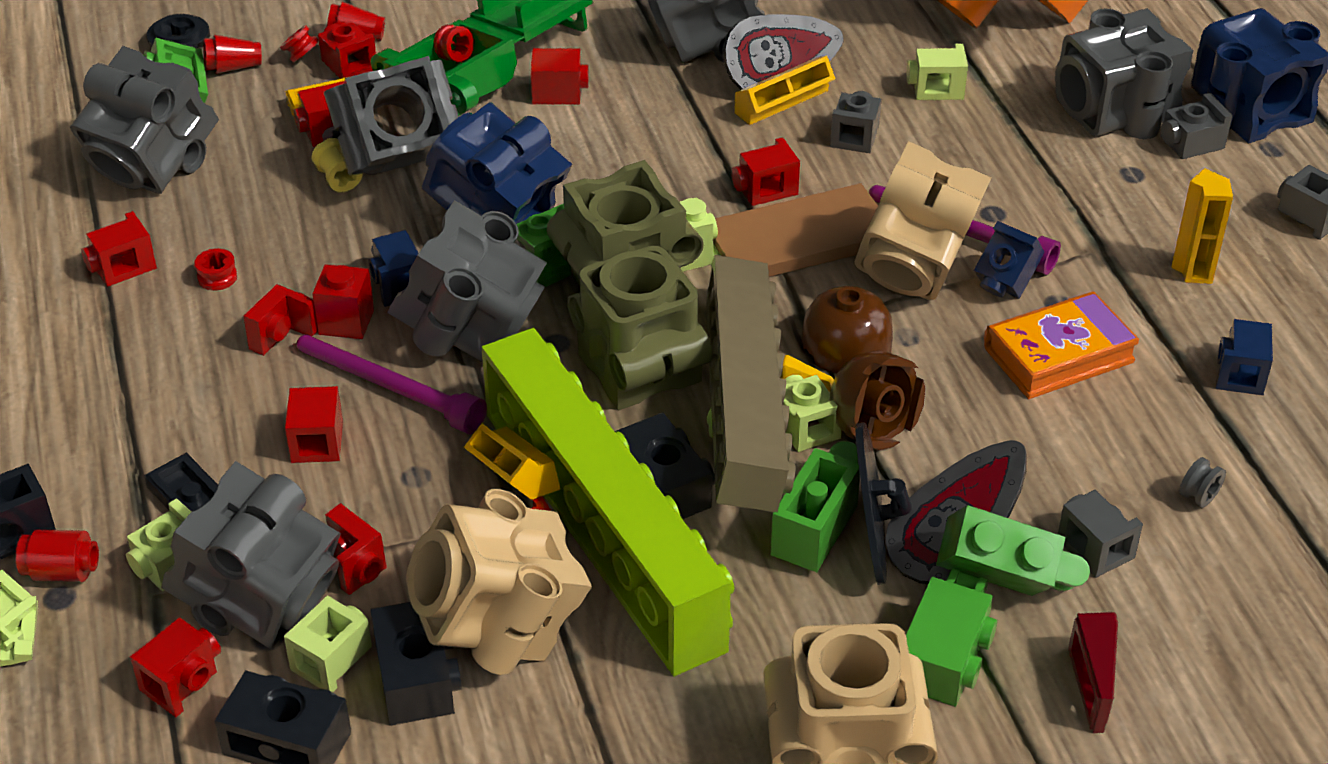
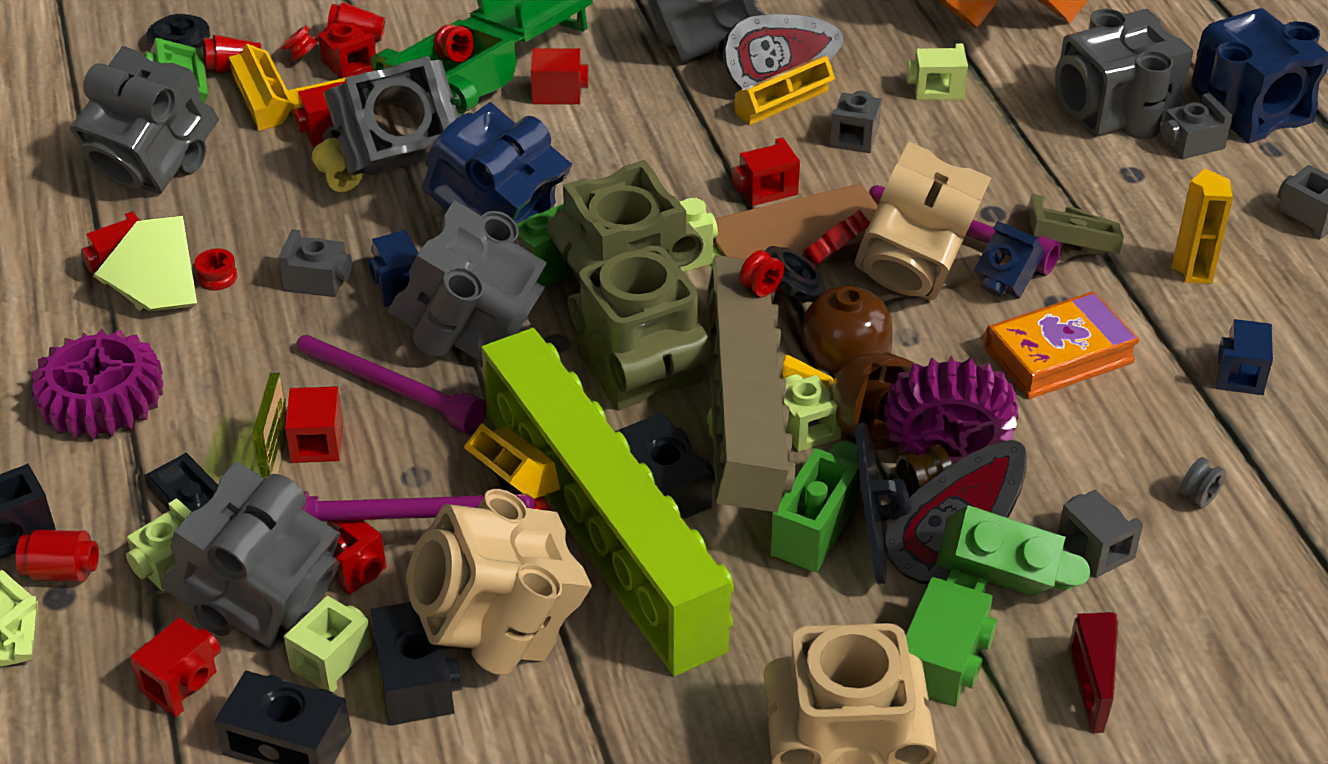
red bracket [243,284,318,356] -> none
red brick [312,264,374,339] -> none
none -> magenta gear [32,329,164,440]
none -> yellowish green slope [94,216,197,311]
none -> yellow piece [229,44,294,131]
none -> clear neon green piece [253,373,287,479]
none -> dark grey brick [278,229,352,297]
none -> magenta piece [302,491,535,522]
none -> red bush [739,250,784,297]
none -> black gear [765,246,825,303]
none -> red piece [775,209,870,295]
none -> magenta gear [884,356,1019,464]
none -> dark brown wheel [897,444,952,498]
none -> olive wing [1027,193,1124,255]

